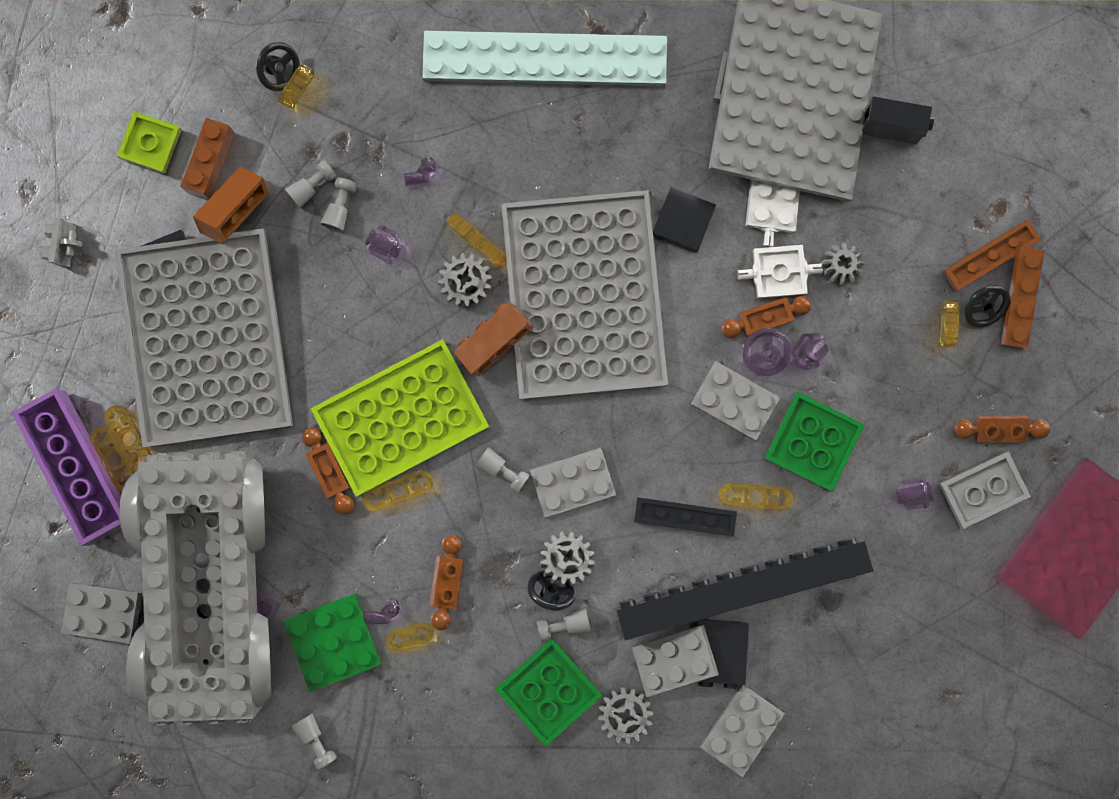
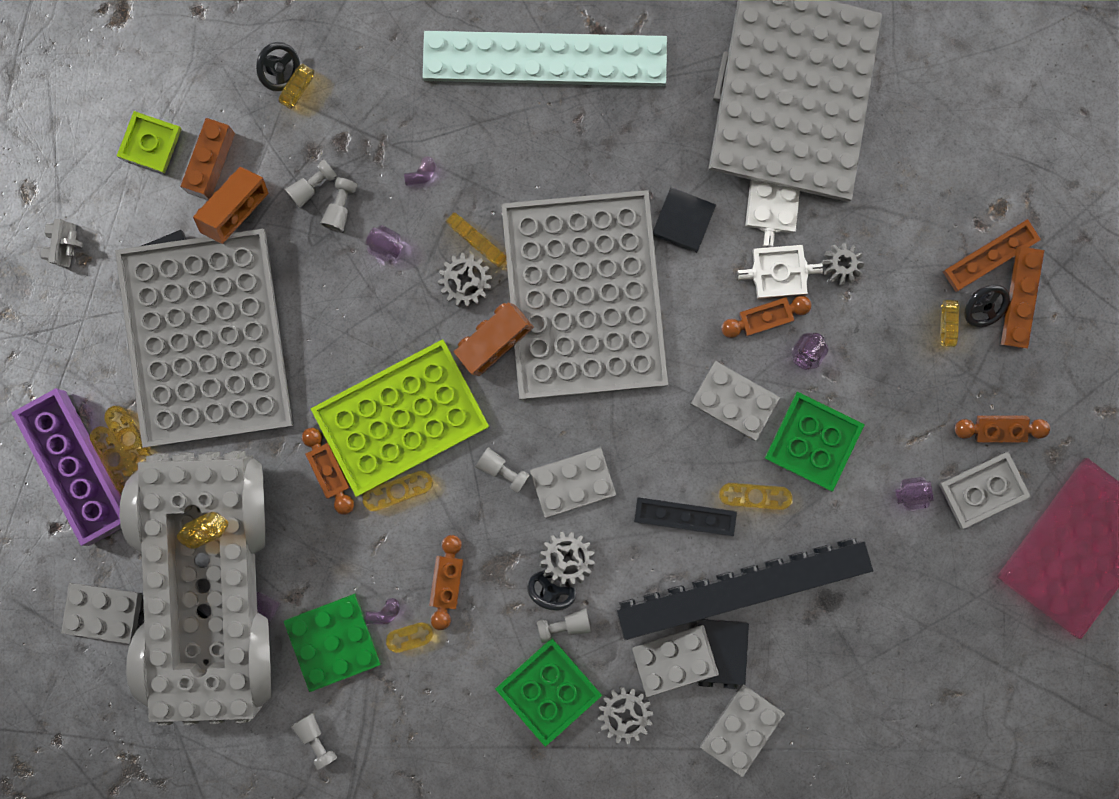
clear purple piece [743,328,791,376] -> none
black brick [862,96,934,144] -> none
none -> clear yellow beam [177,512,229,549]

